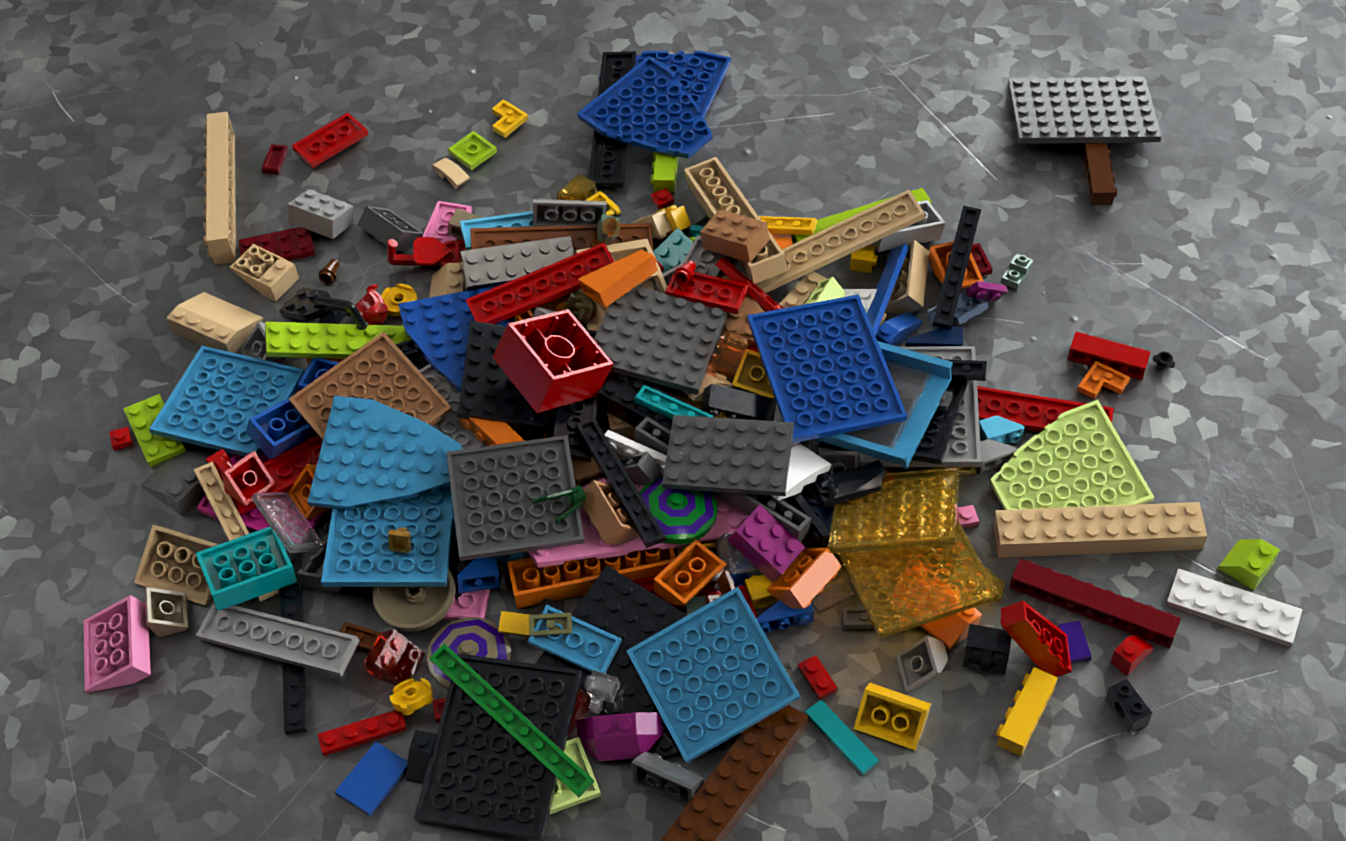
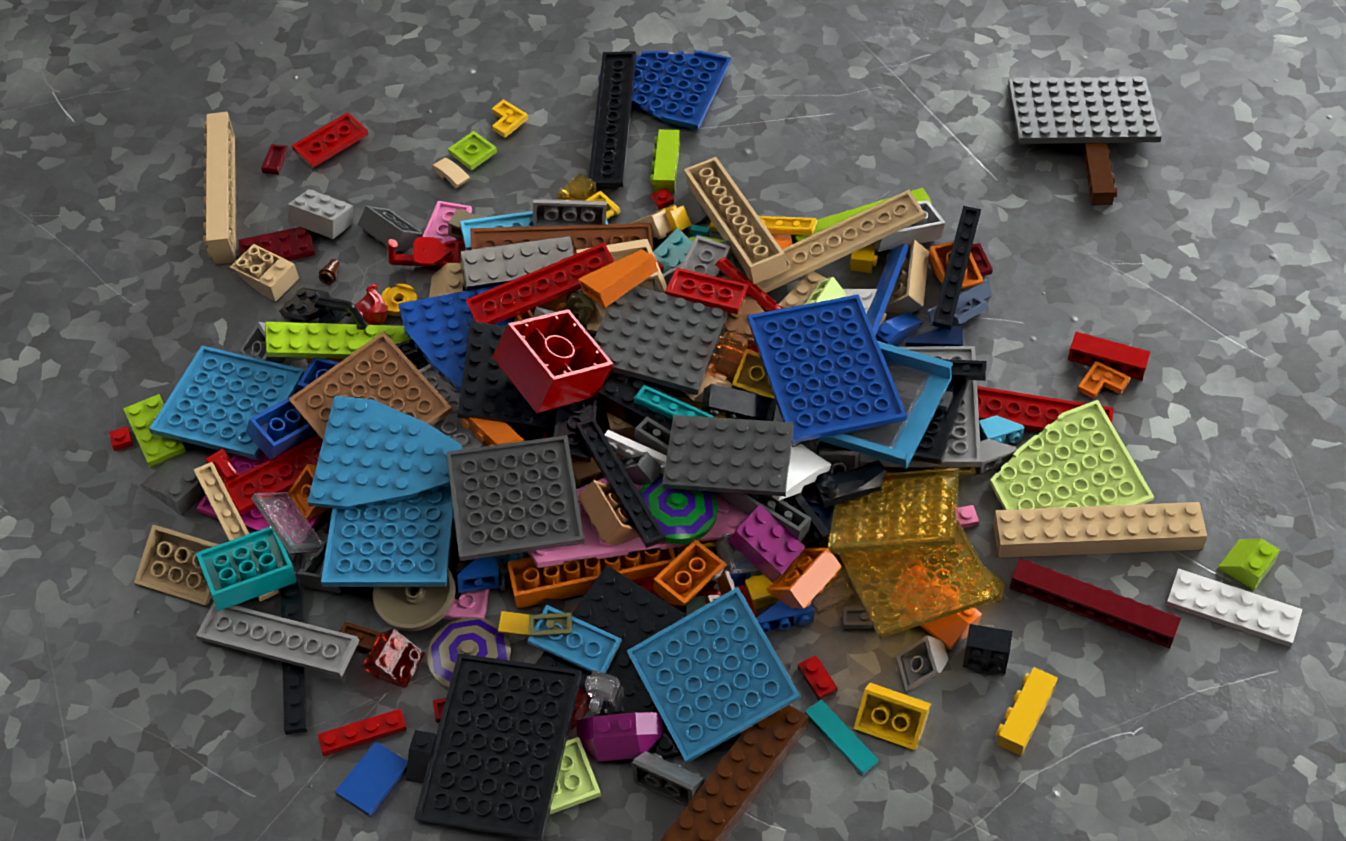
bright pink slope [83,595,151,693] -> none
dark tan slope [145,587,188,638] -> none
tan slope [166,292,264,353] -> none
red slope [222,451,276,506] -> none
pearl gold tile [388,527,411,553] -> none
yellow plate [389,678,434,715] -> none
green plate [429,643,594,798] -> none
dark green plant [532,485,586,523] -> none
blue wing [577,56,713,159] -> none
plate [596,214,621,245] -> none
red cone [674,261,696,285] -> none
medium nougat brick [700,209,770,262] -> none
magenta plate [966,281,1008,301] -> none
sand green slope [1000,254,1034,290] -> none
red wedge [1000,600,1072,677] -> none
dark purple tile [1058,621,1092,664] -> none
black brick [1105,679,1152,734] -> none
red slope [1111,634,1154,676] -> none
black plate [1153,351,1175,371] -> none

